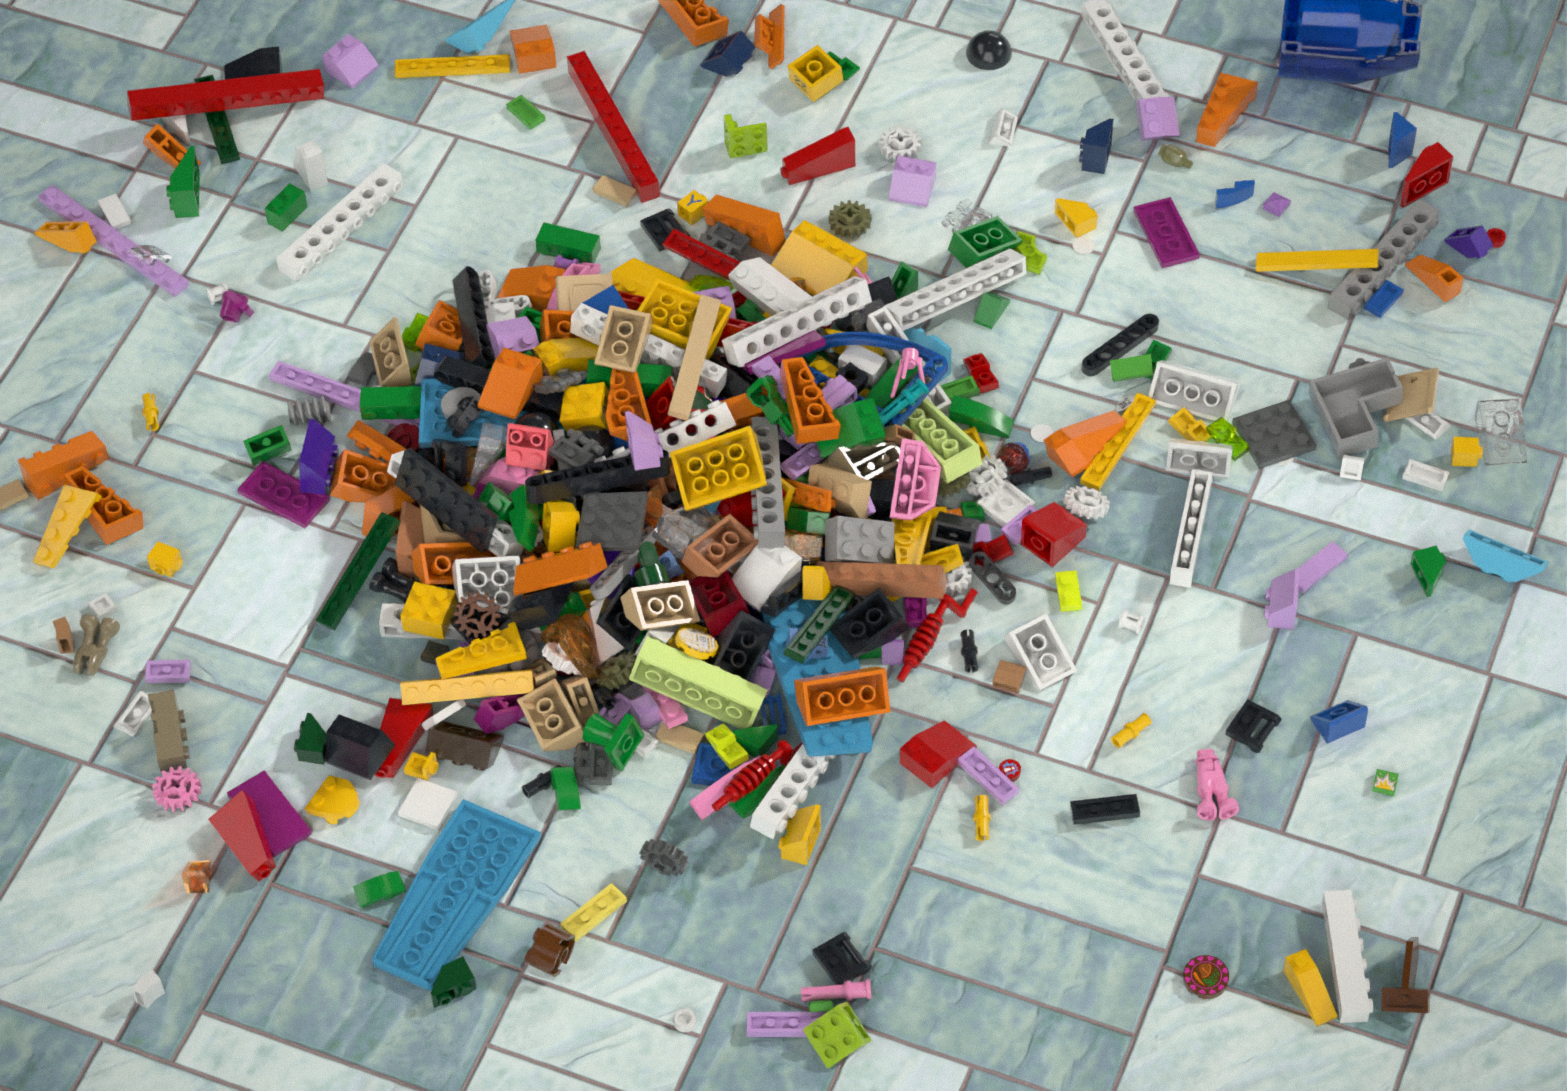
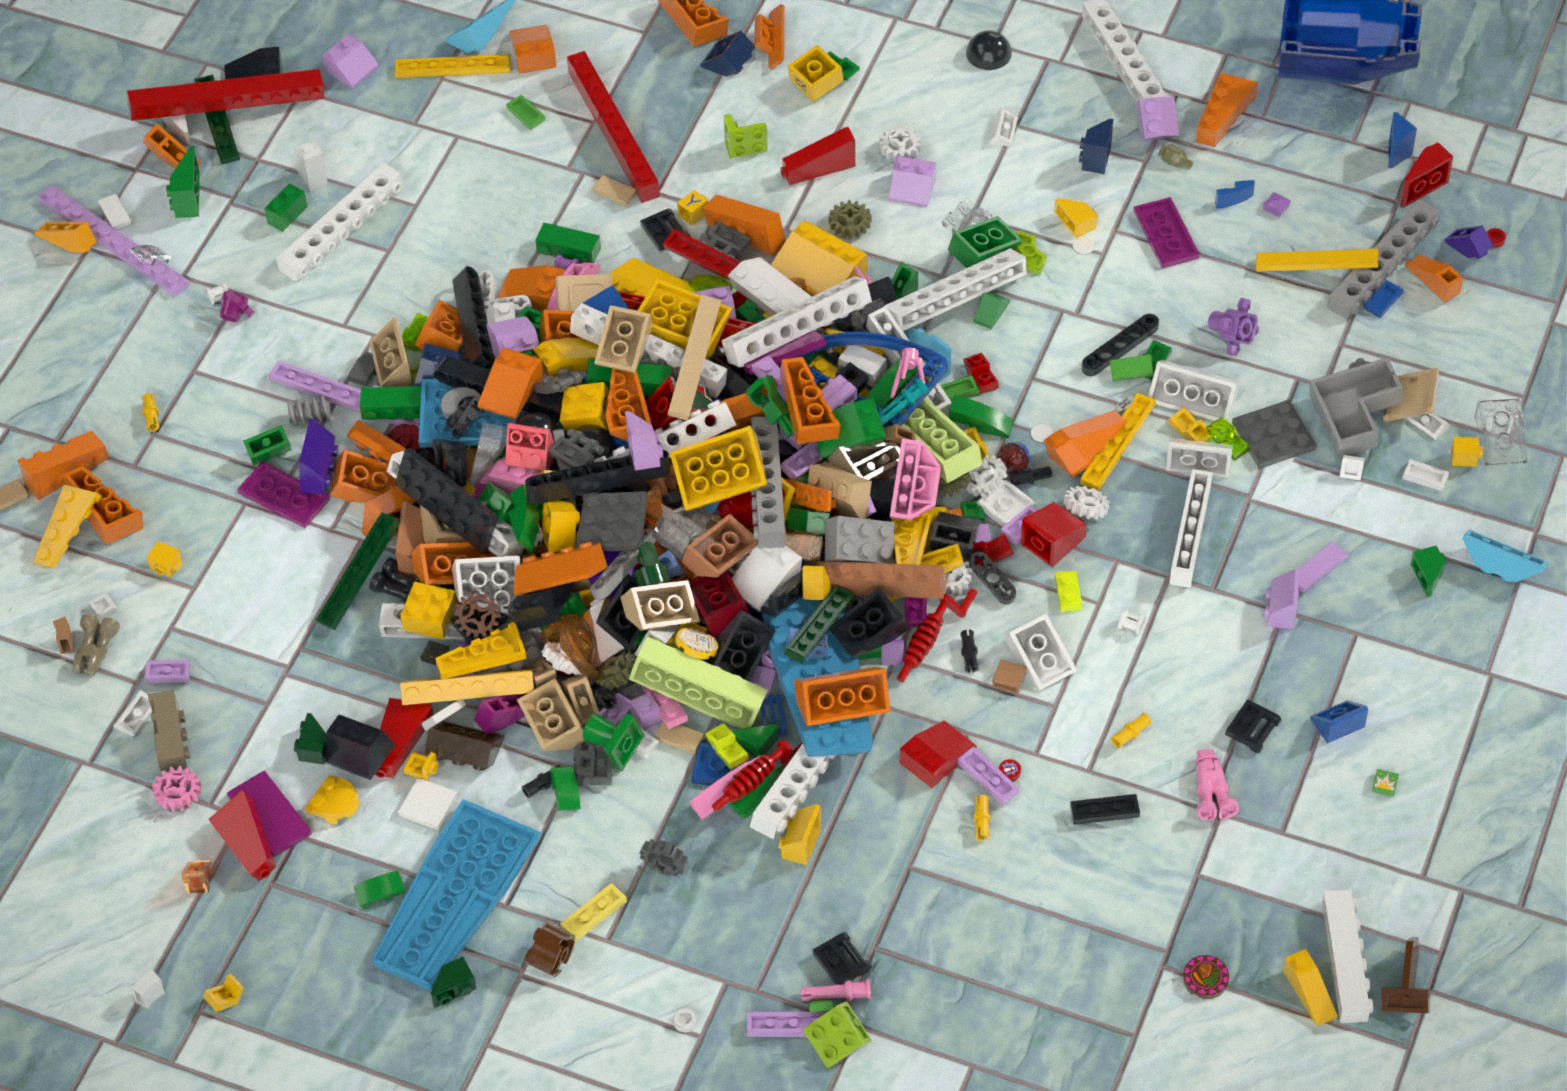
none -> yellow bracket [203,974,243,1012]
none -> medium lavender piece [1208,298,1260,355]

